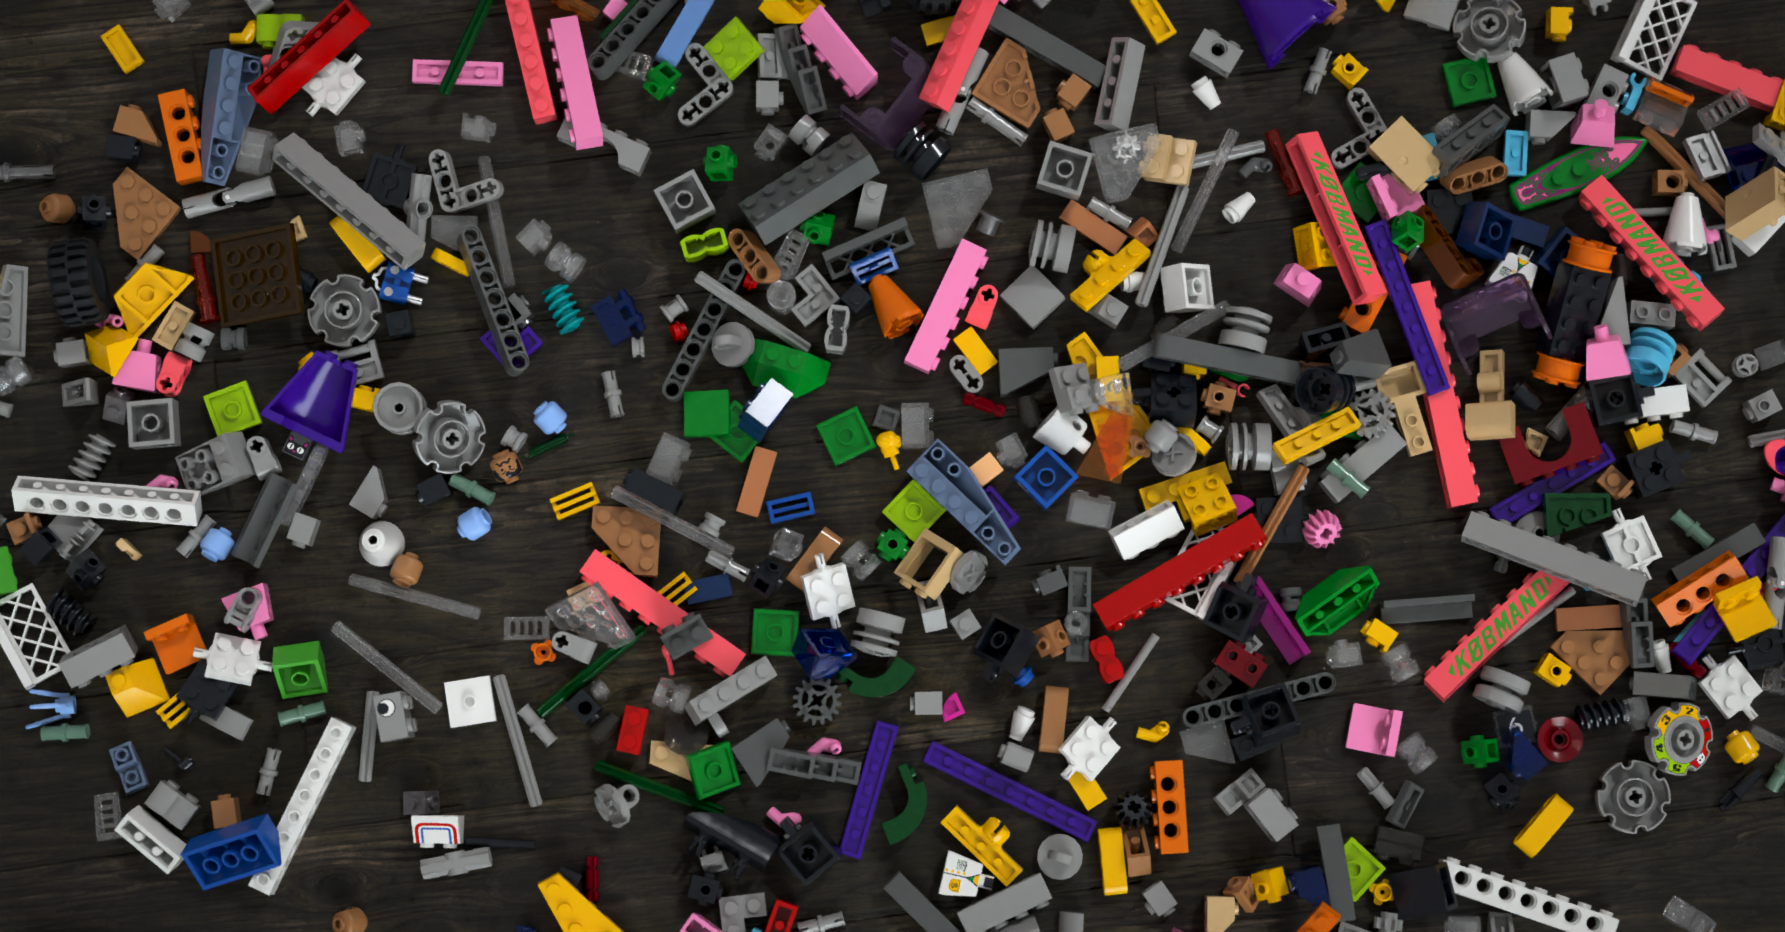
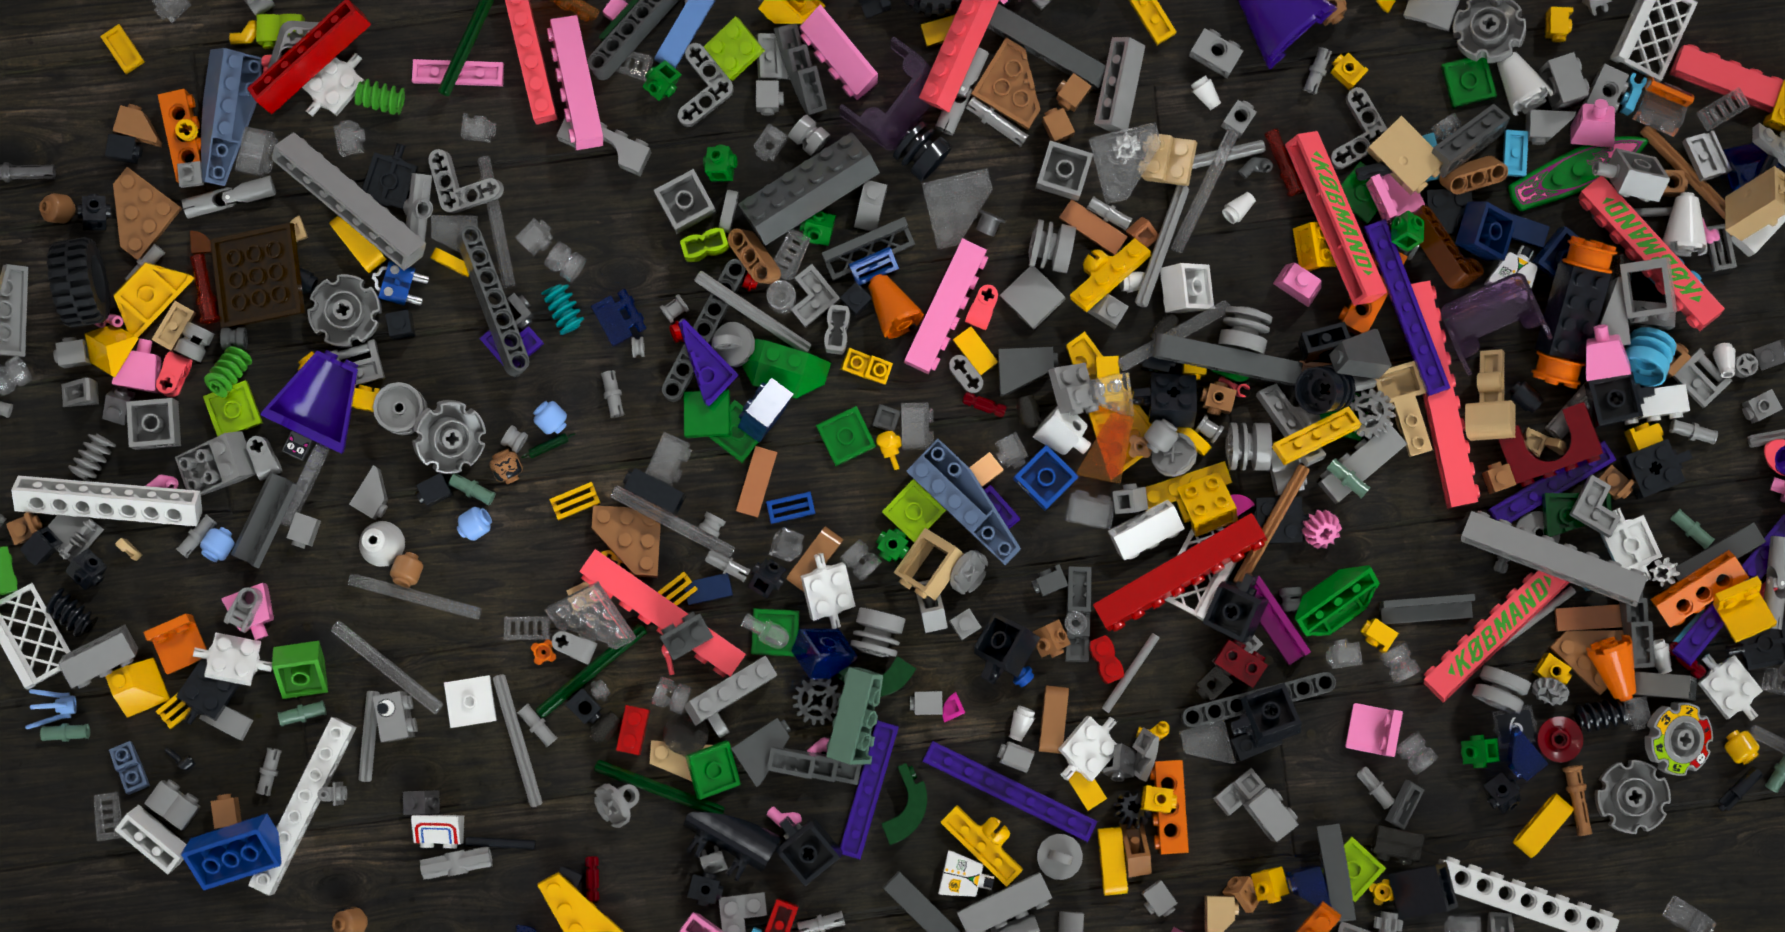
none -> yellow bush [175,119,198,141]
none -> light grey tile [177,161,204,188]
none -> bright green piece [204,347,252,398]
none -> light grey hinge [317,782,347,806]
none -> bright green piece [354,79,405,115]
none -> dark purple wing [678,319,738,406]
none -> light grey beam [719,190,739,233]
none -> clear arm [741,613,789,649]
none -> sand green wedge [826,667,883,765]
none -> yellow slope [840,348,893,385]
none -> flat silver bracket [1103,743,1136,782]
none -> light grey brick [1113,483,1148,514]
none -> light grey slope [1132,727,1159,782]
none -> yellow brick [1141,785,1177,813]
none -> light grey brick [1221,100,1256,138]
none -> medium nougat brick [1482,461,1517,494]
none -> light grey gear [1532,677,1569,706]
none -> tan tile [1544,437,1567,455]
none -> medium nougat pin [1562,765,1592,836]
none -> light grey plate [1569,475,1621,538]
none -> orange cone [1586,635,1636,701]
none -> light grey brick [1592,148,1670,202]
none -> light grey window [1620,257,1677,323]
none -> white gear [1649,557,1680,587]
none -> white cone [1712,343,1736,378]

